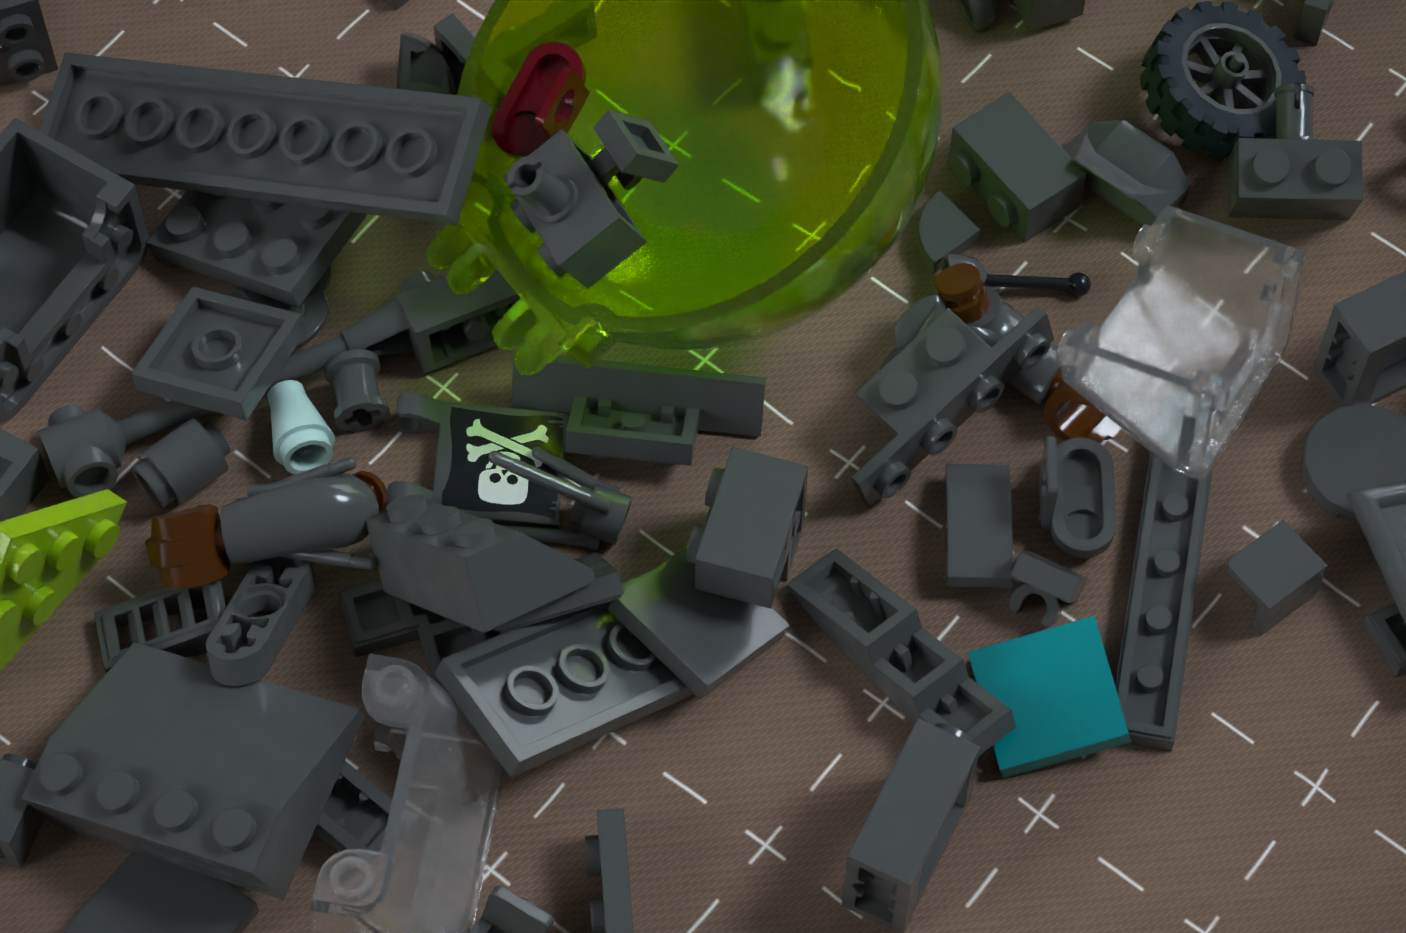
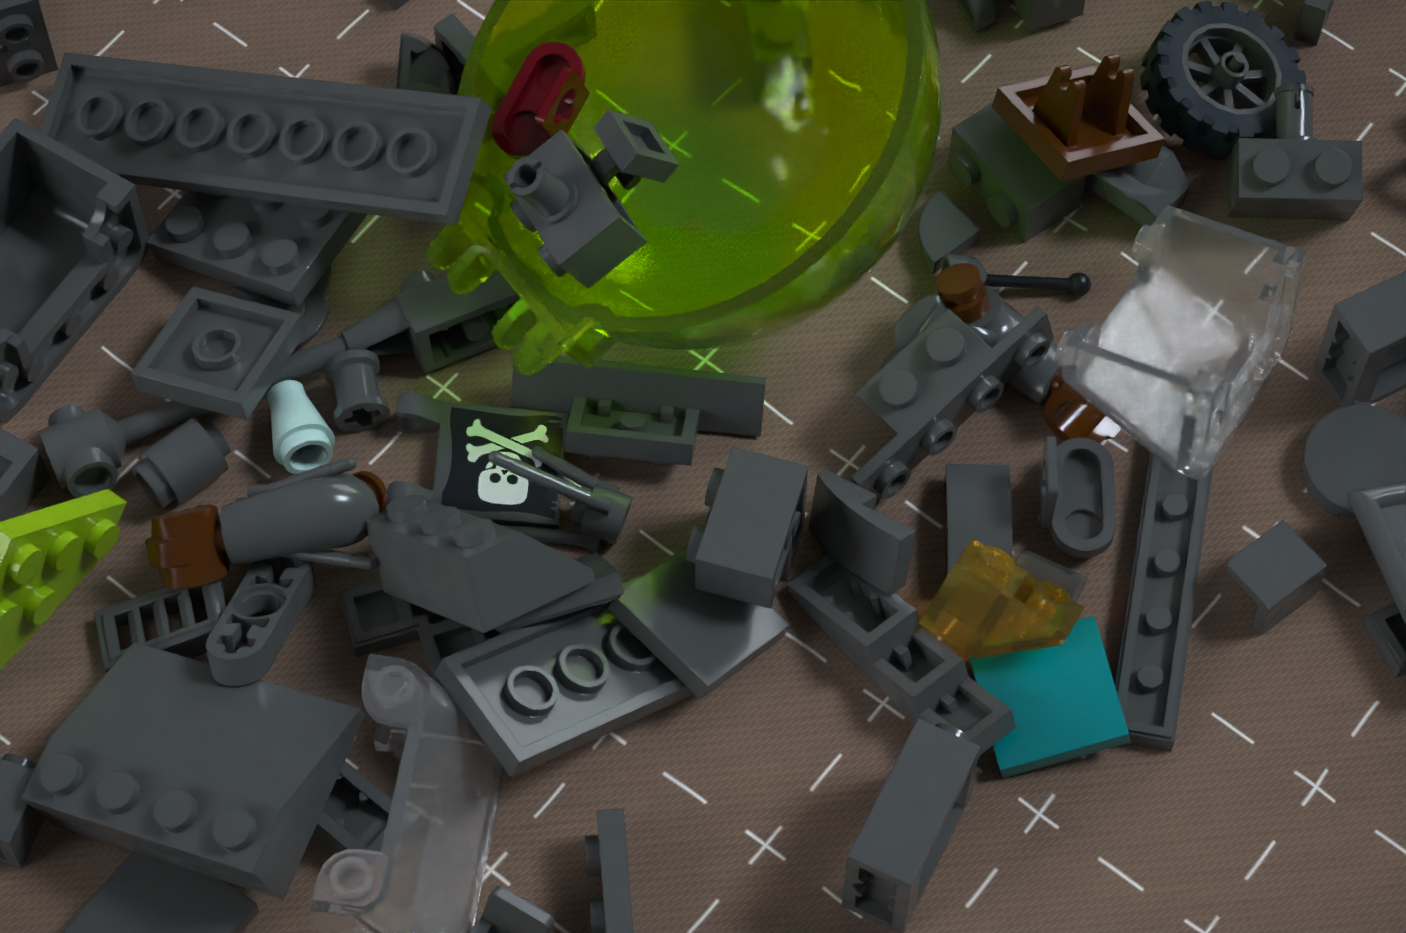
none -> dark grey slope [808,469,916,595]
none -> clear yellow slope [919,538,1084,658]
none -> reddish brown plate [992,54,1165,182]

